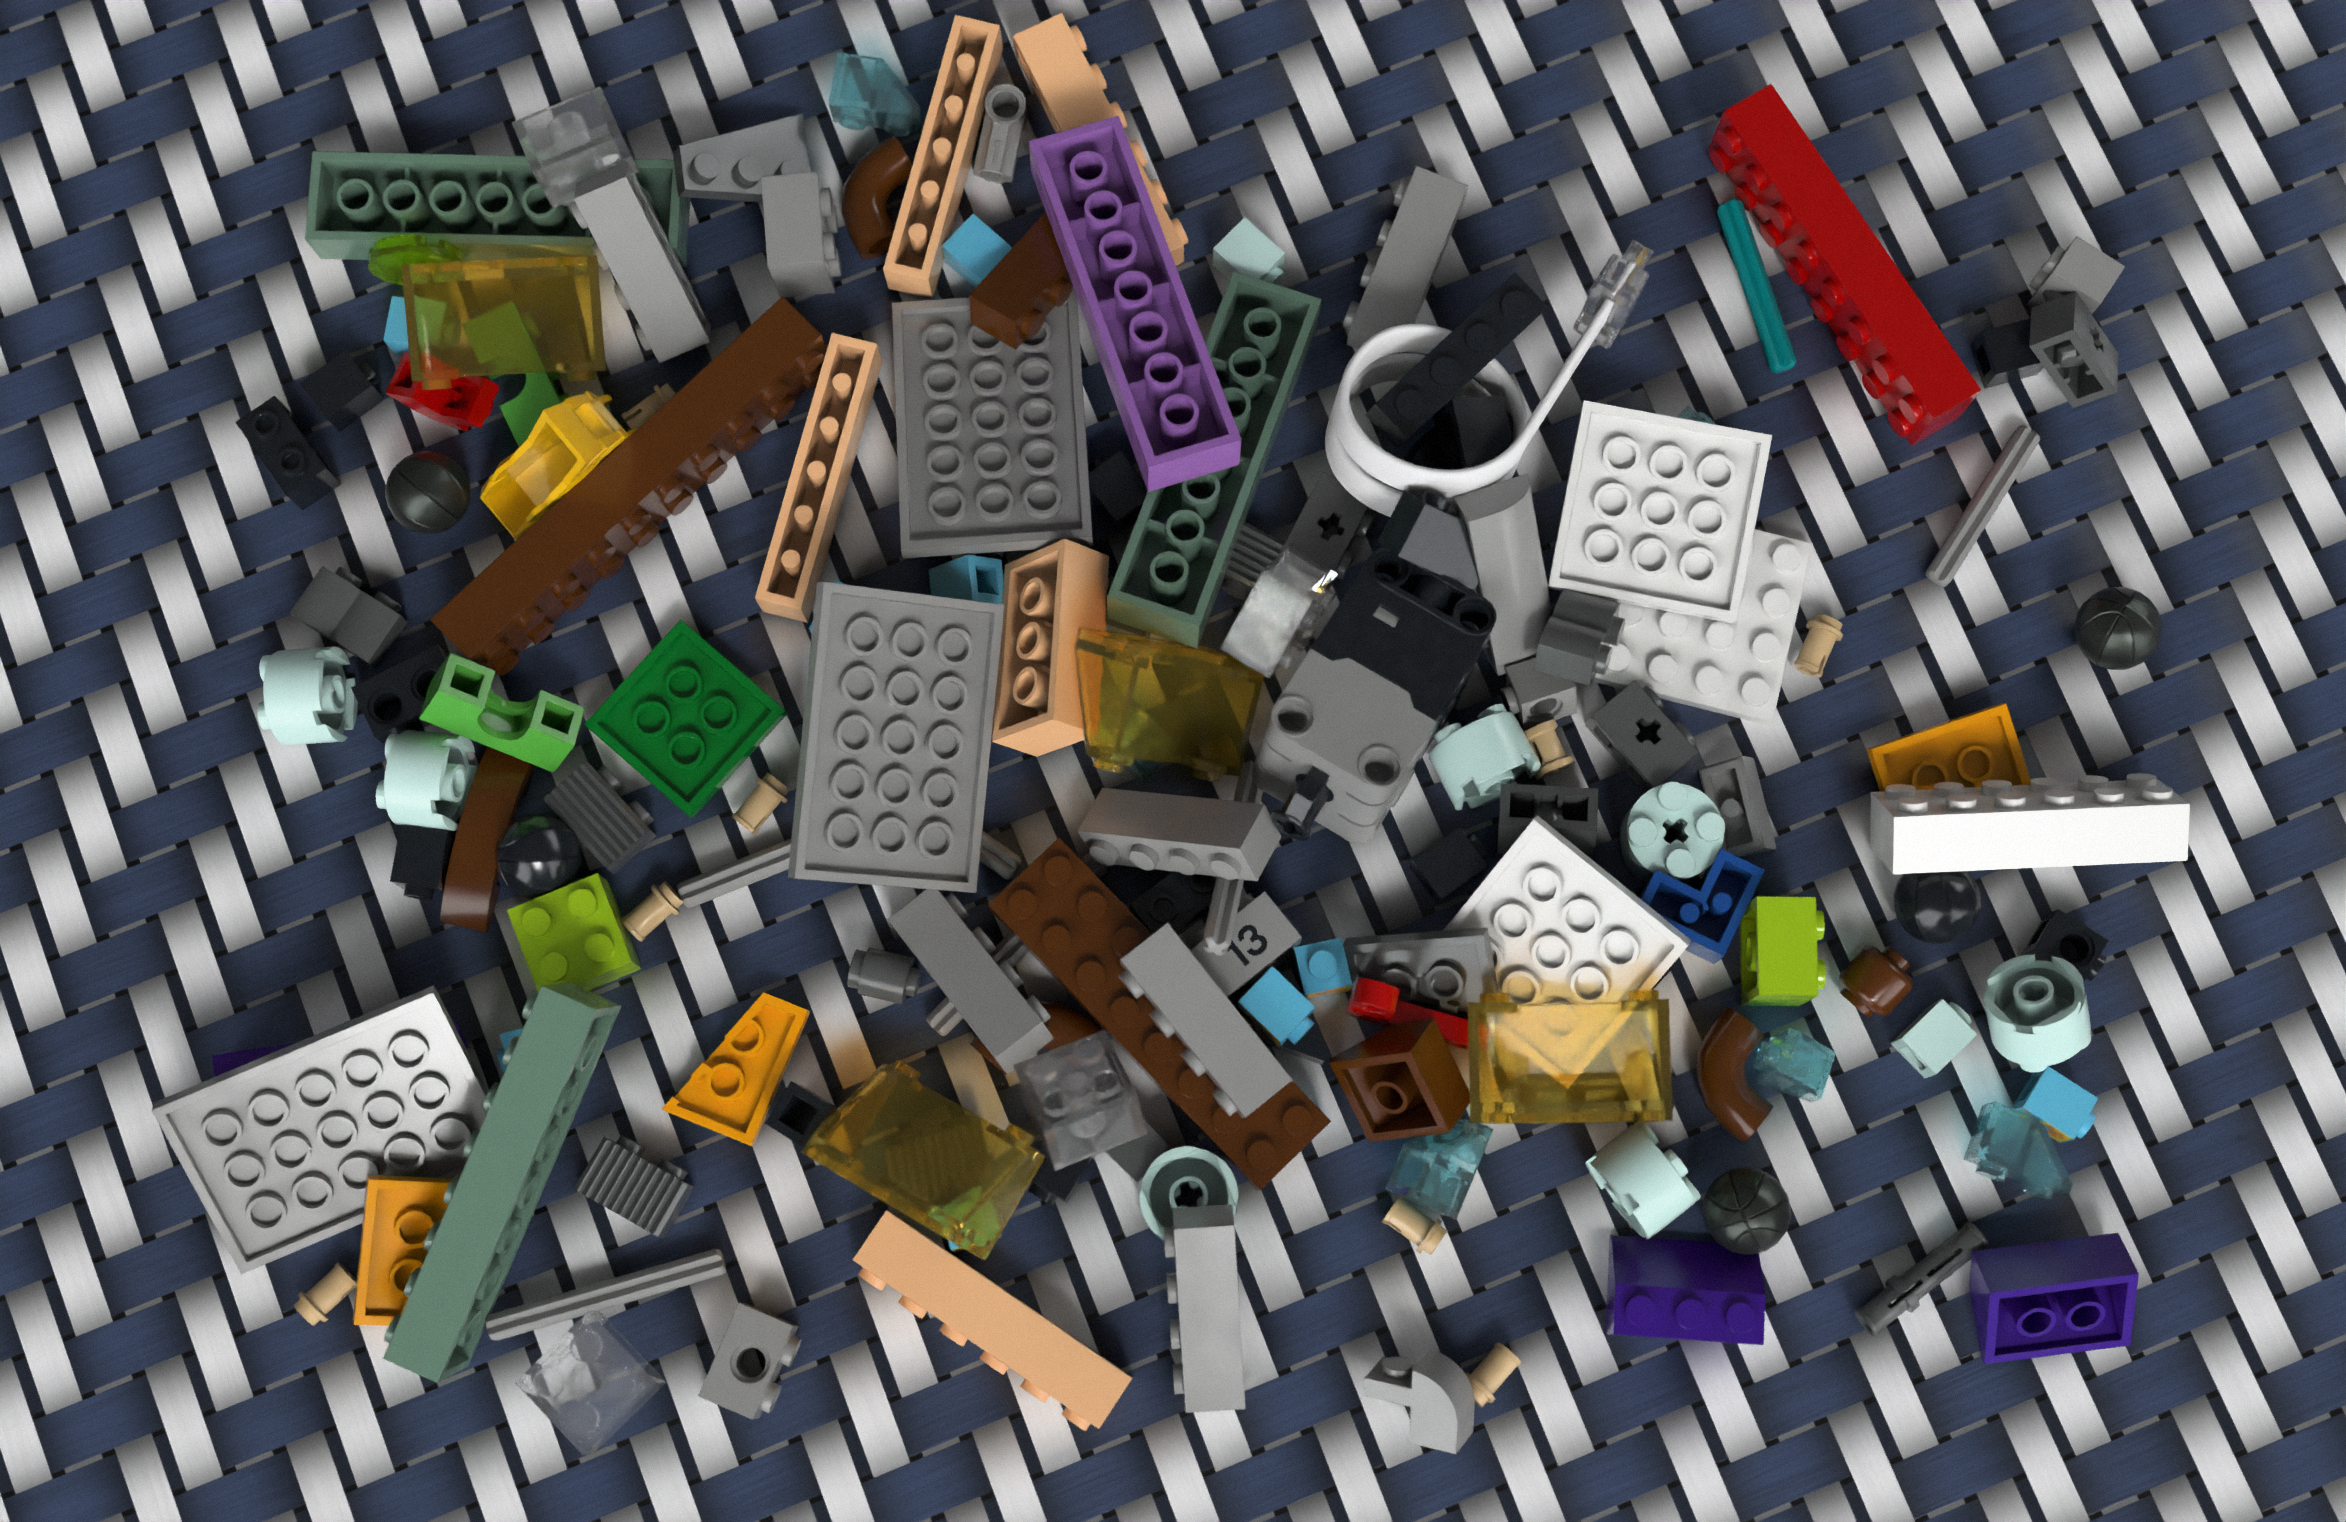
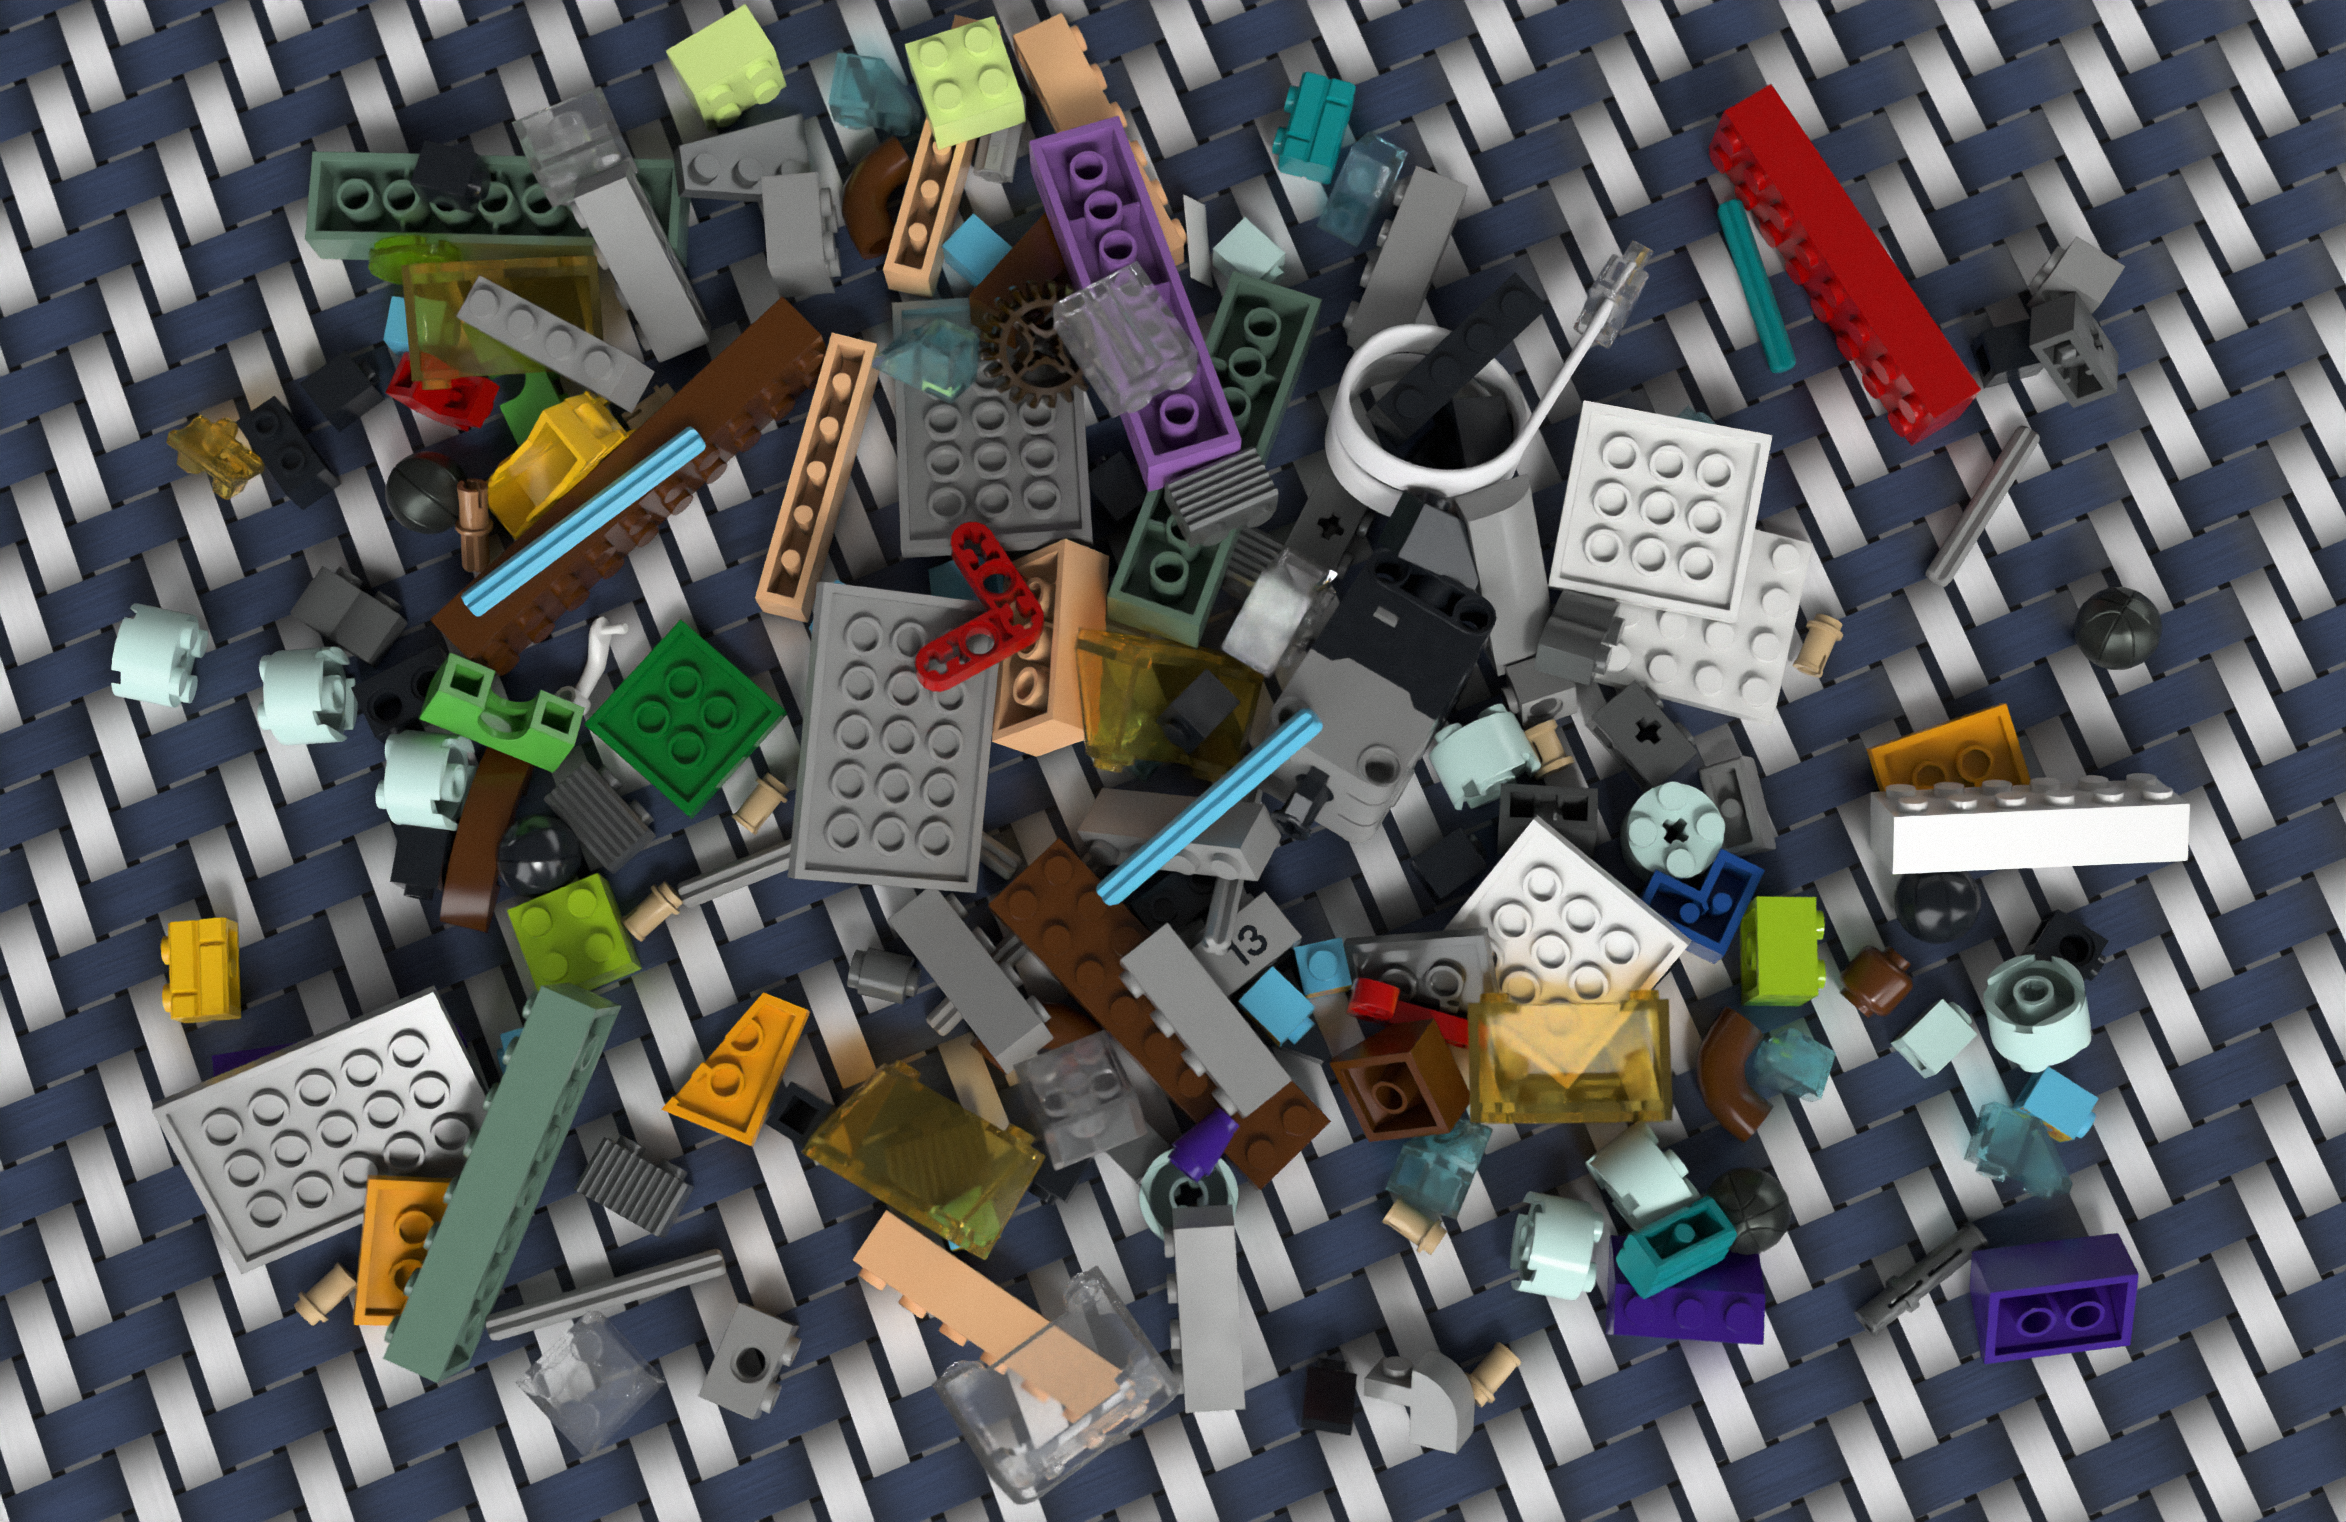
none -> light aqua brick [111,603,208,708]
none -> yellow brick [161,917,241,1023]
none -> clear yellow hips [166,415,265,499]
none -> black brick [410,140,491,214]
none -> medium nougat axle [455,479,493,573]
none -> light grey brick [456,275,655,413]
none -> medium azure axle [461,426,706,616]
none -> white piece [555,617,628,715]
none -> yellowish green brick [666,4,786,132]
none -> clear light blue slope [872,318,980,404]
none -> yellowish green brick [905,16,1026,150]
none -> red beam [915,522,1044,692]
none -> clear windscreen [932,1265,1180,1505]
none -> dark brown gear [977,279,1100,409]
none -> clear brick [1053,261,1198,418]
none -> medium azure axle [1096,708,1323,906]
none -> black brick [1155,669,1241,755]
none -> dark grey brick [1164,446,1279,547]
none -> dark purple cone [1167,1107,1239,1183]
none -> white sticker [1183,194,1213,288]
none -> teal brick [1272,71,1356,184]
none -> black slope [1297,1357,1357,1436]
none -> clear light blue slope [1317,131,1408,247]
none -> light aqua brick [1510,1191,1604,1300]
none -> teal brick [1616,1195,1737,1299]

